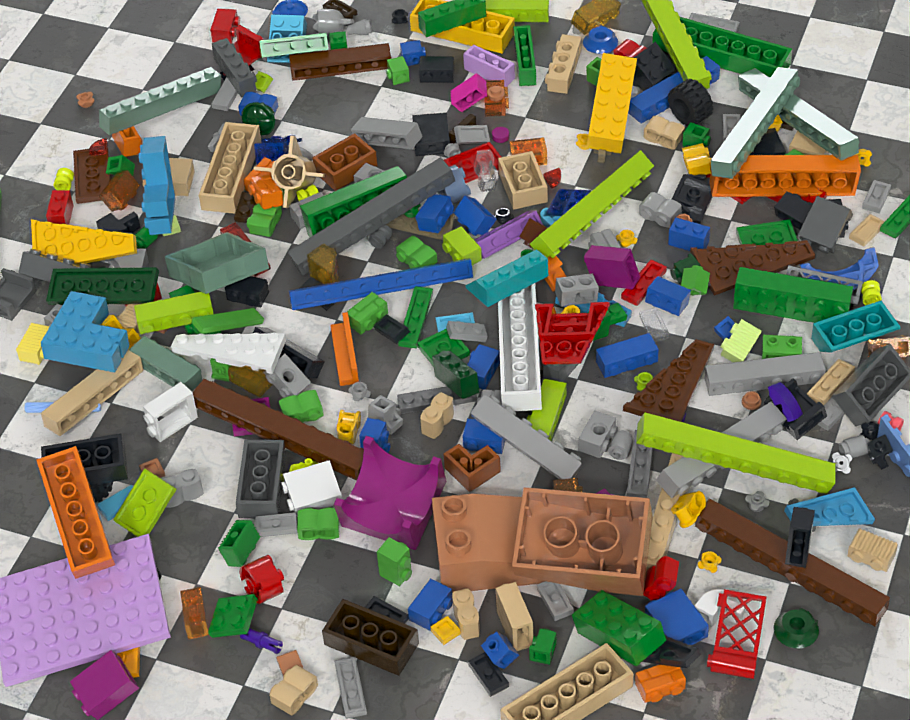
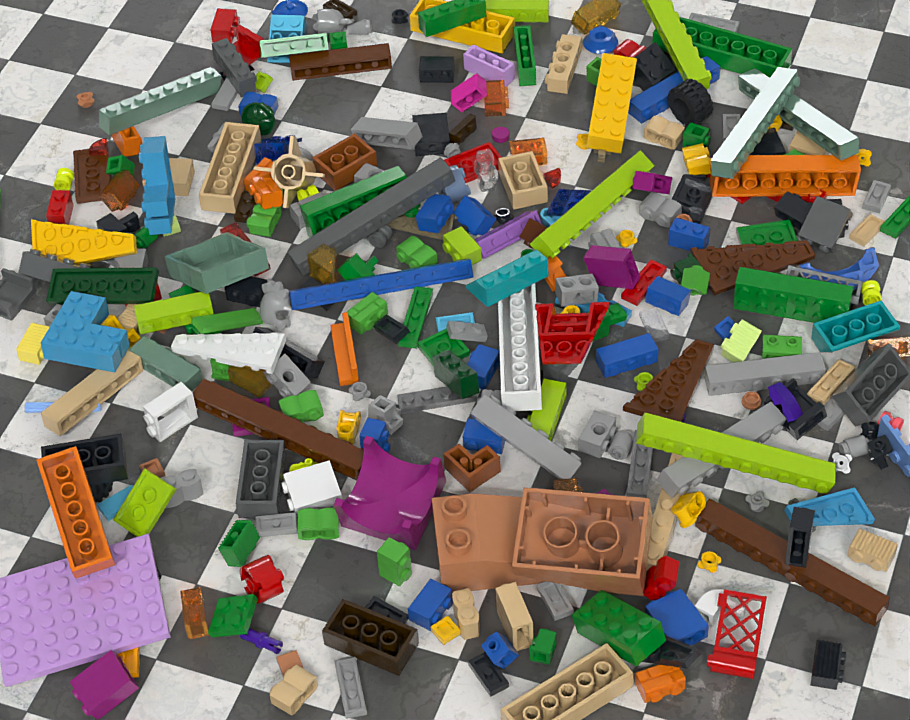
bright green brick [386,56,410,85] -> none
blue brick [400,40,426,66] -> none
tan brick [420,392,454,439] -> none
light grey tile [454,125,490,144] -> none
nougat plate [487,86,505,101] -> none
dark green piece [773,608,819,649] -> none
none -> light grey piece [260,280,292,330]
none -> green brick [337,253,378,280]
none -> magenta brick [633,171,672,195]
none -> black brick [810,639,846,690]

